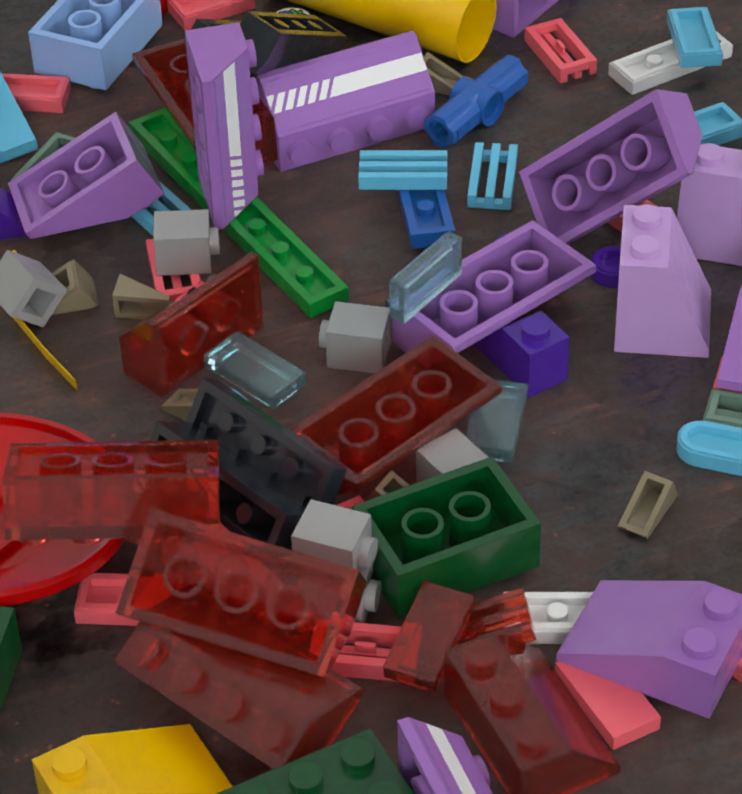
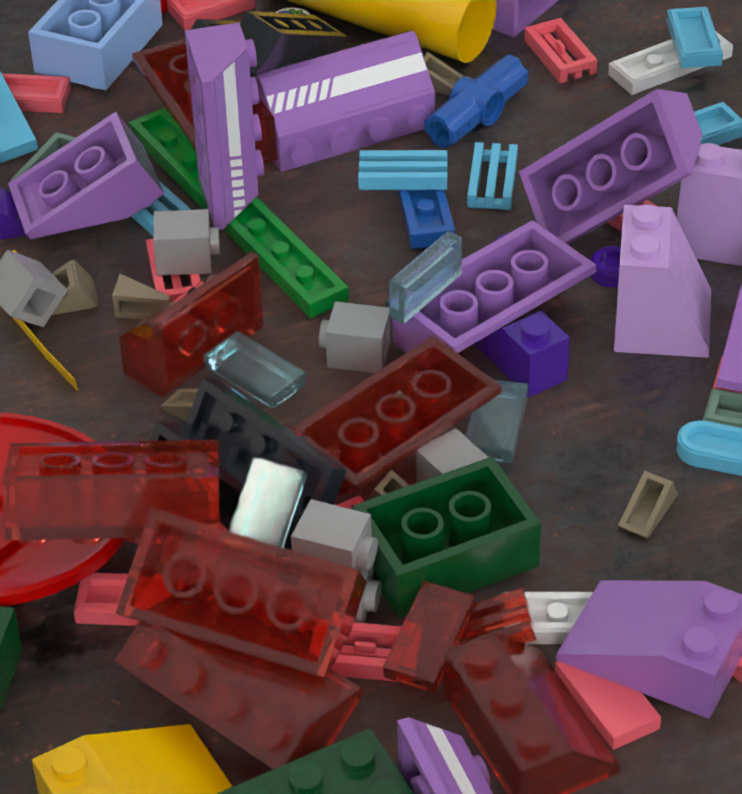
none -> clear light blue tile [220,457,307,575]

